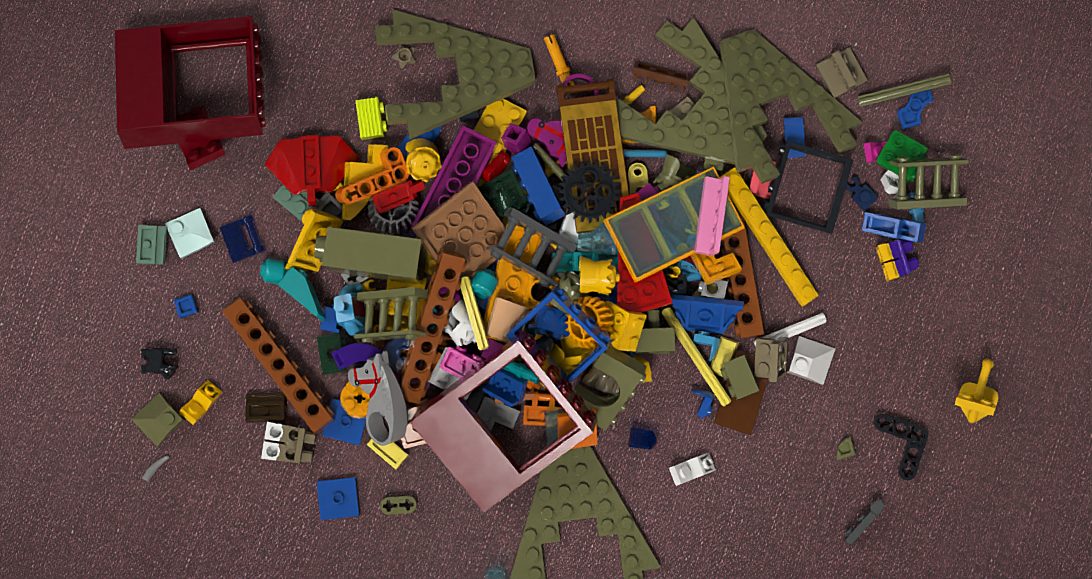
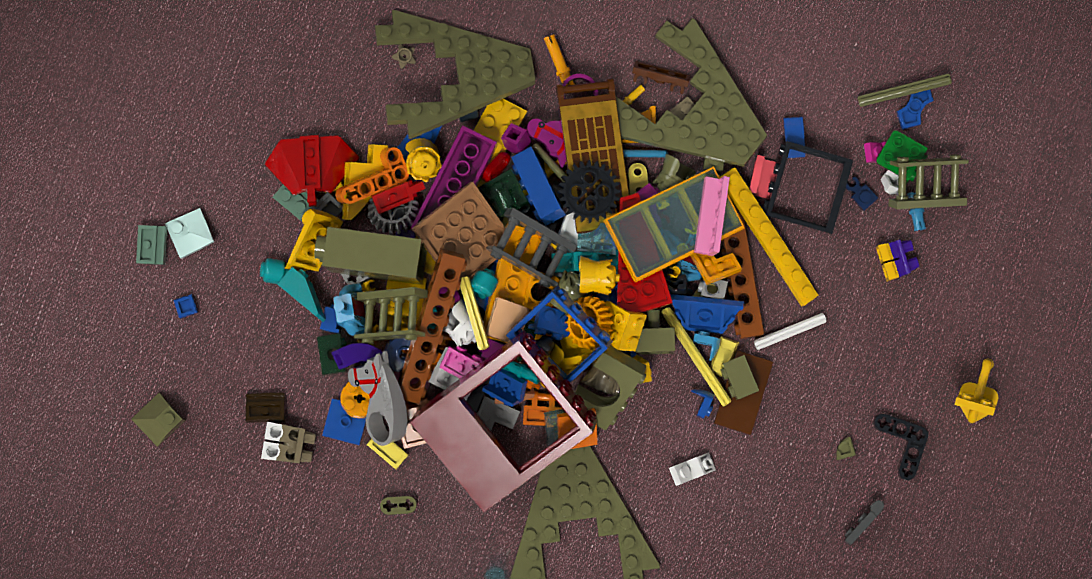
dark red panel [115,16,266,149] -> none
black animal [141,348,178,379] -> none
light grey helmet [142,455,169,482] -> none
dark red bracket [177,105,225,170] -> none
yellow slope [179,380,222,425] -> none
clear blue plate [220,215,265,263] -> none
dark orange brick [222,298,335,434] -> none
blue plate [317,477,359,520] -> none
neon yellow brick [355,97,387,140] -> none
clear blue plate [628,427,658,450] -> none
olive wing [720,29,862,184] -> none
dark tan bracket [754,337,788,382] -> none
white slope [787,336,835,385] -> none
dark tan bracket [816,48,868,98] -> none
blue slope [862,212,927,242] -> none

